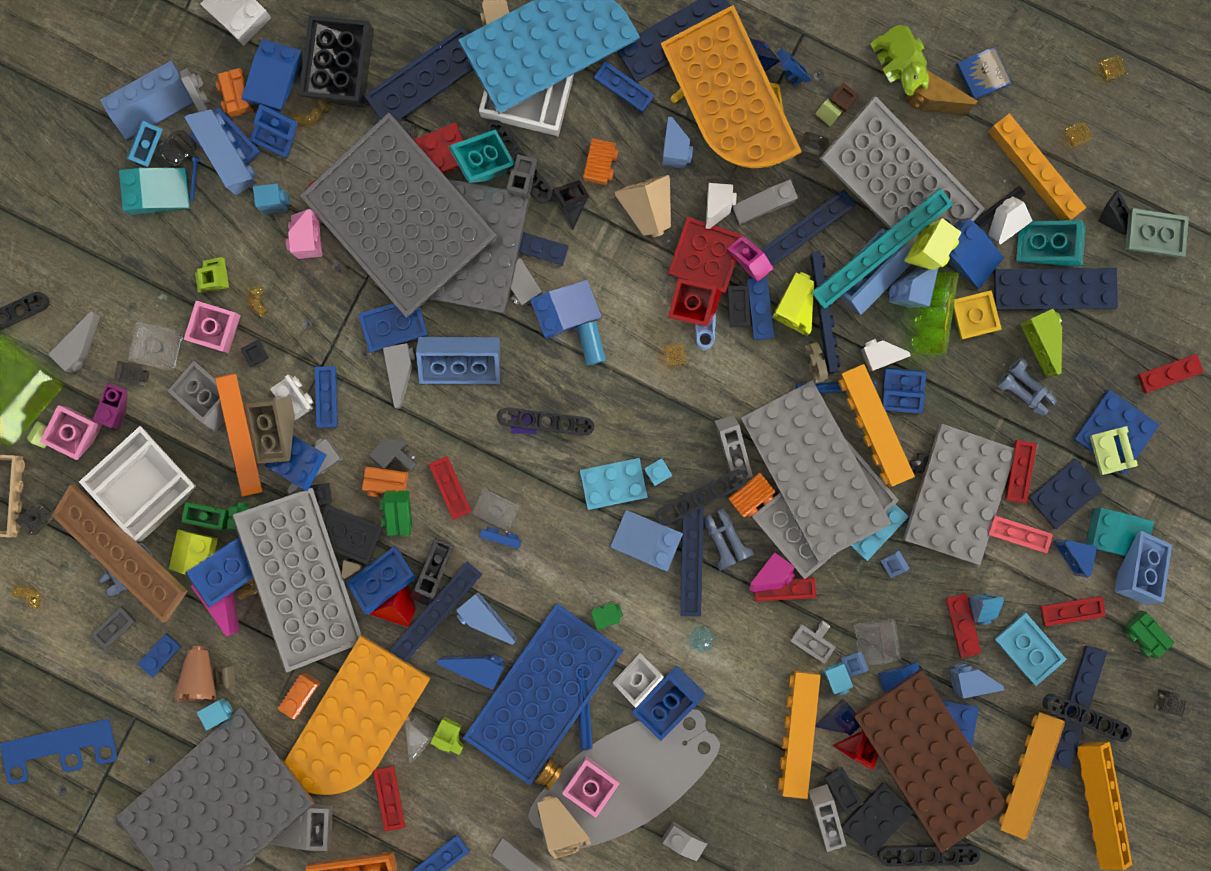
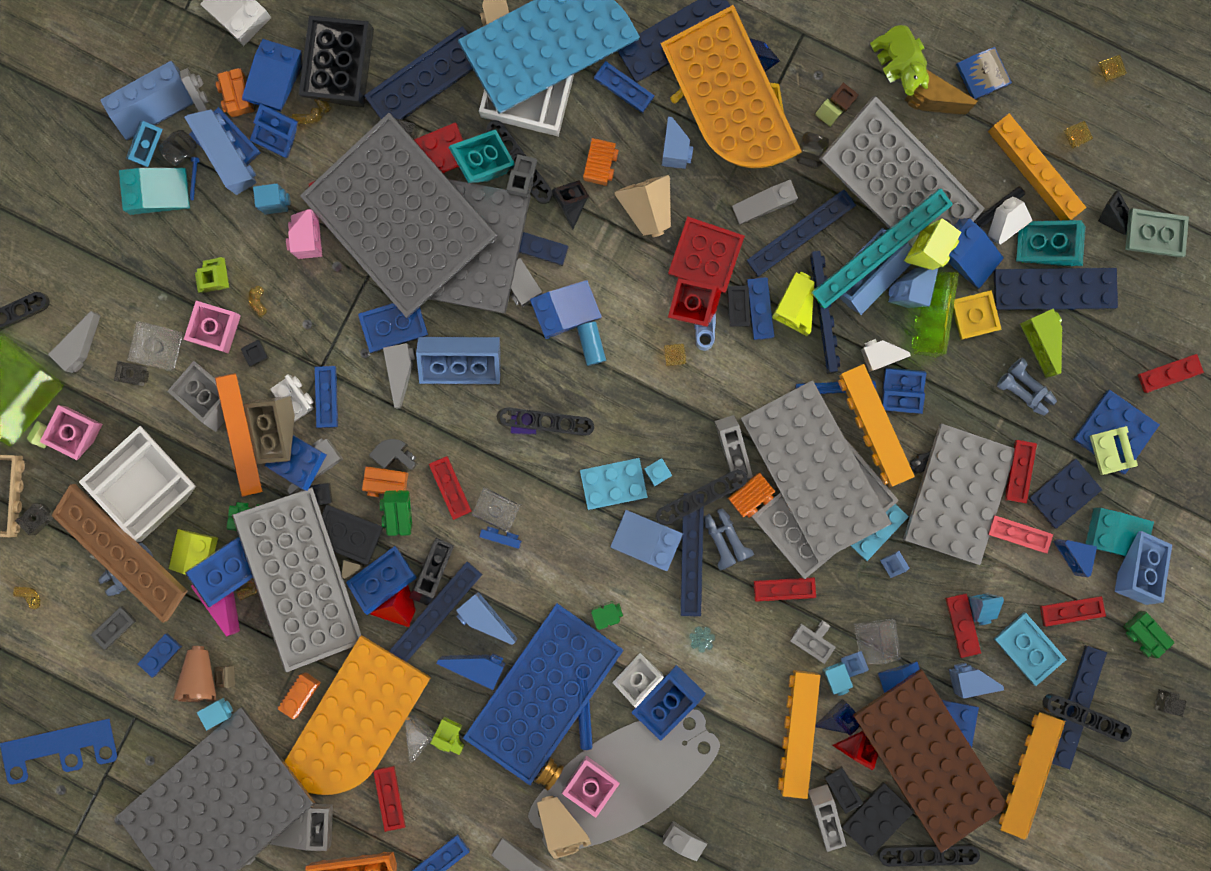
magenta slope [93,383,127,429] -> none
green brick [182,502,229,530] -> none
white slope [706,183,737,229] -> none
dark pink slope [727,236,773,282] -> none
dark pink slope [749,553,795,592] -> none
blue plate [777,47,812,86] -> none
dark tan plate [804,342,828,384] -> none
light orange brick [1077,742,1132,871] -> none

